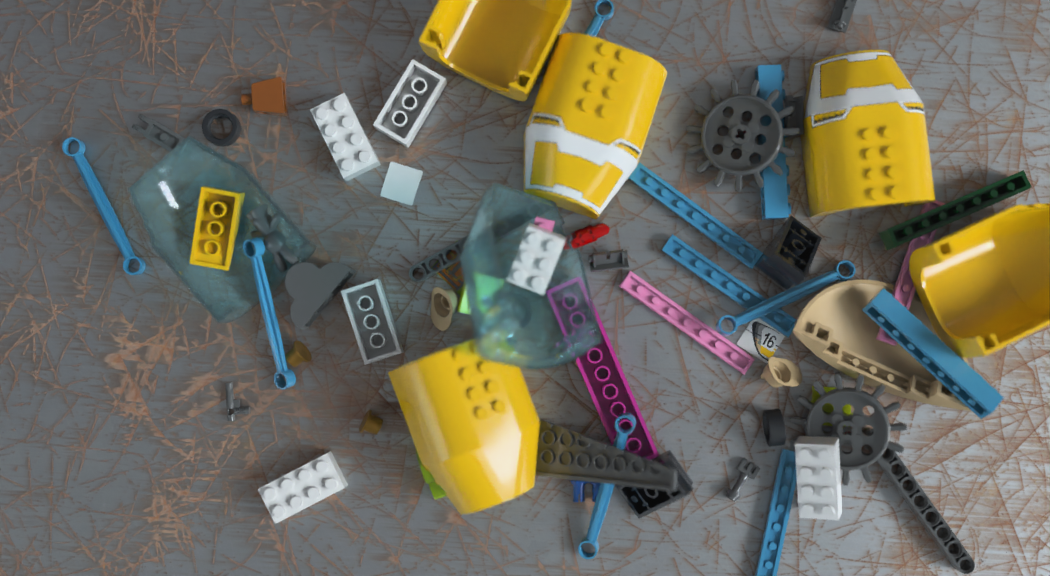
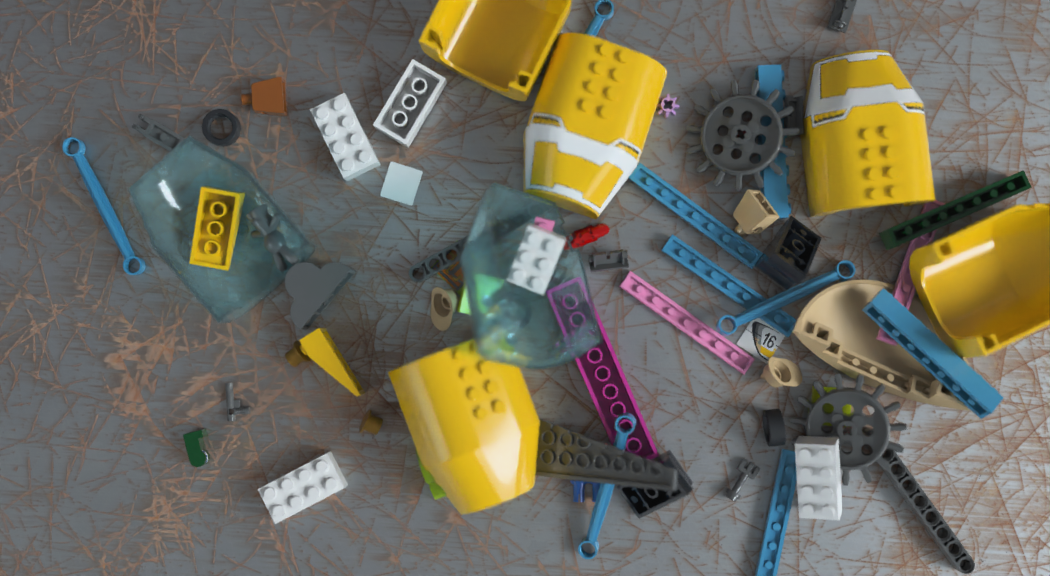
dark azure piece [242,237,296,390] -> none
white brick [341,279,404,365] -> none
none -> dark green leg [183,429,210,467]
none -> yellow slope [299,328,365,397]
none -> lavender gear [656,94,680,119]
none -> tan torso [733,190,779,237]

